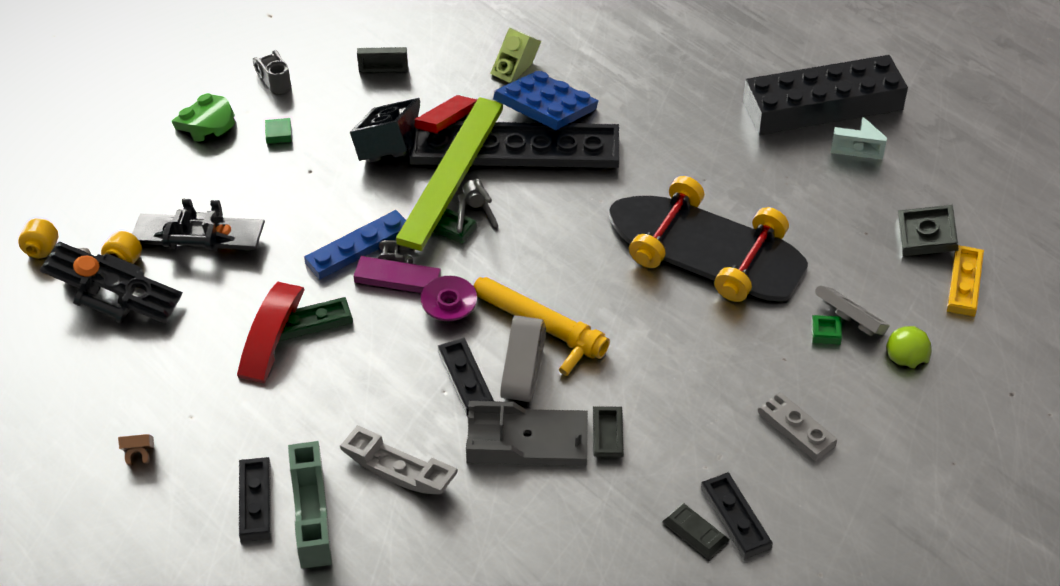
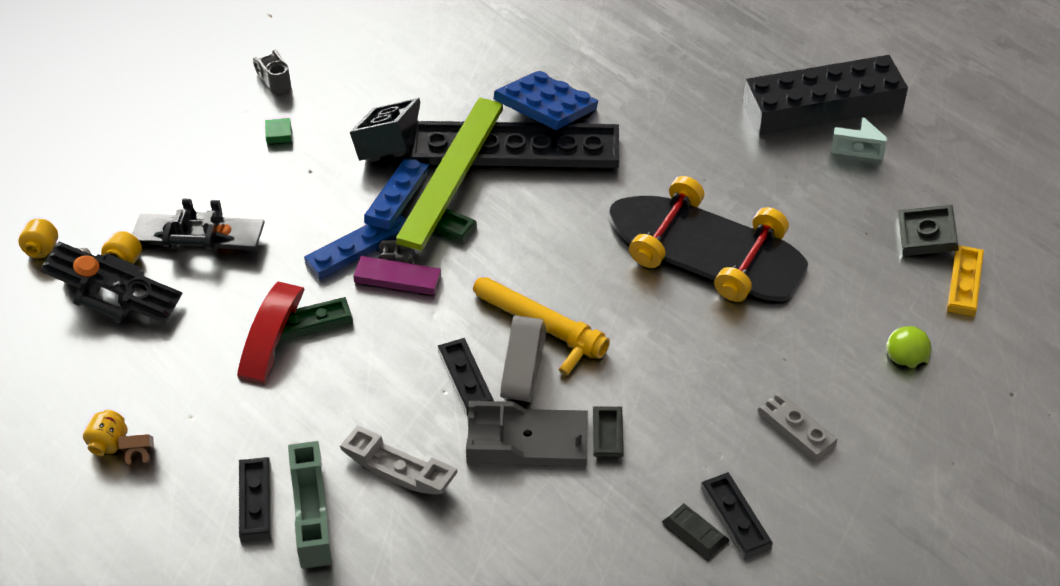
bright green slope [171,93,235,141] -> none
pearl dark grey tile [357,47,408,72] -> none
red tile [415,95,477,133] -> none
magenta dish [421,275,477,321] -> none
dark grey plant [457,179,498,233] -> none
yellowish green slope [490,28,541,83] -> none
green tile [811,315,842,345] -> none
light grey hinge [815,286,890,336] -> none
none -> yellow head [82,410,128,456]
none -> blue plate [364,159,429,230]

